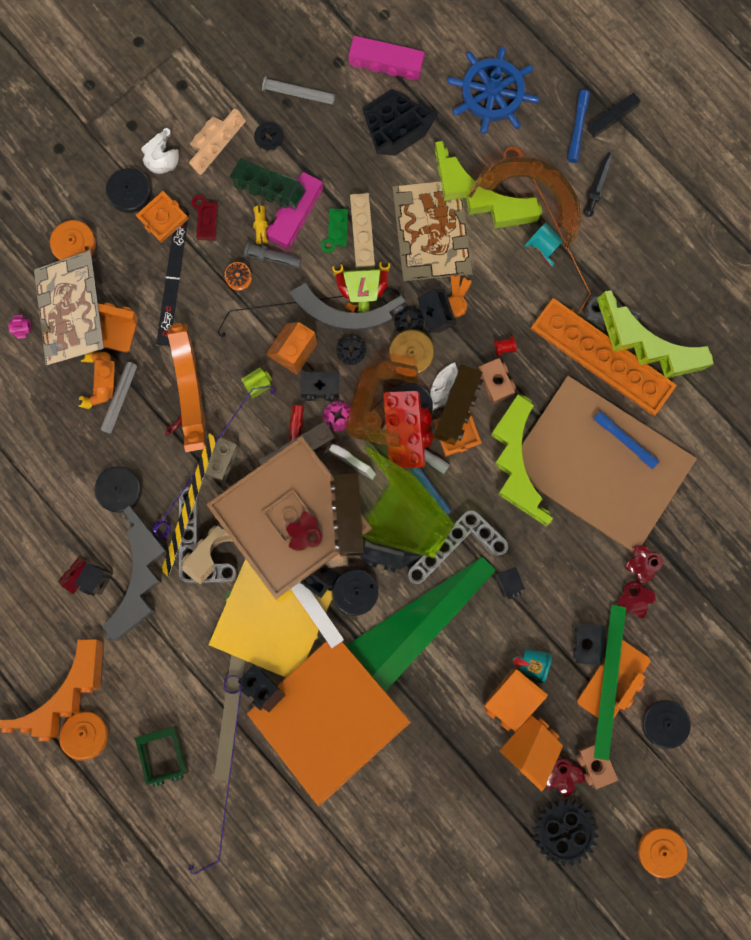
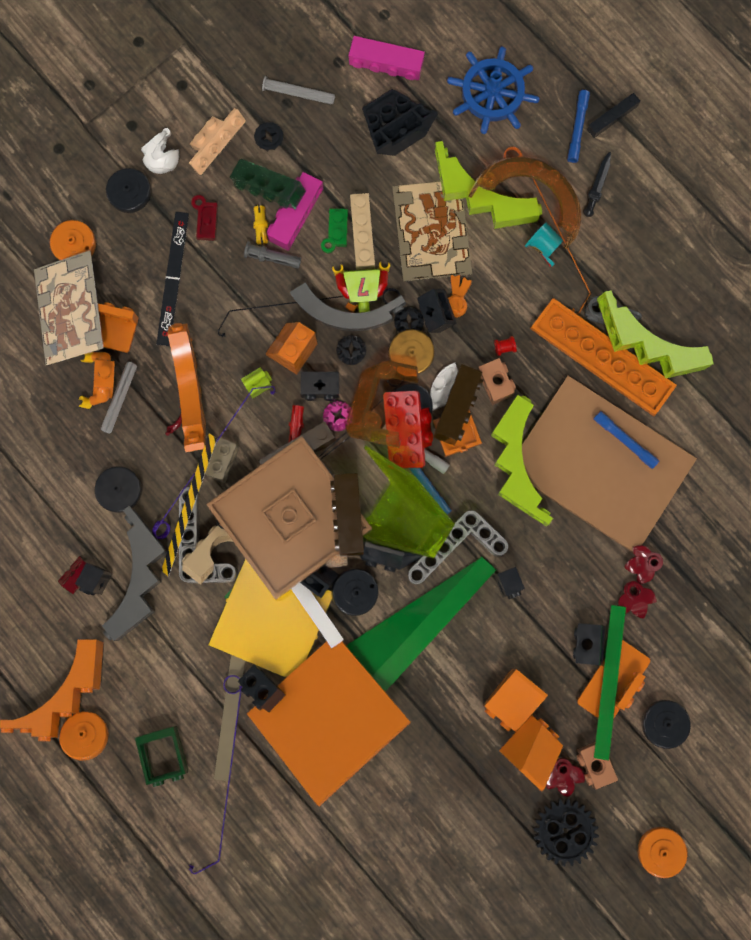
dark pink gear [8,315,32,339] -> none
orange plate [136,191,189,243] -> none
orange wheel [225,262,252,291] -> none
dark red plate [285,512,323,551] -> none
white tile [329,444,376,480] -> none
teal hat [512,648,553,683] -> none

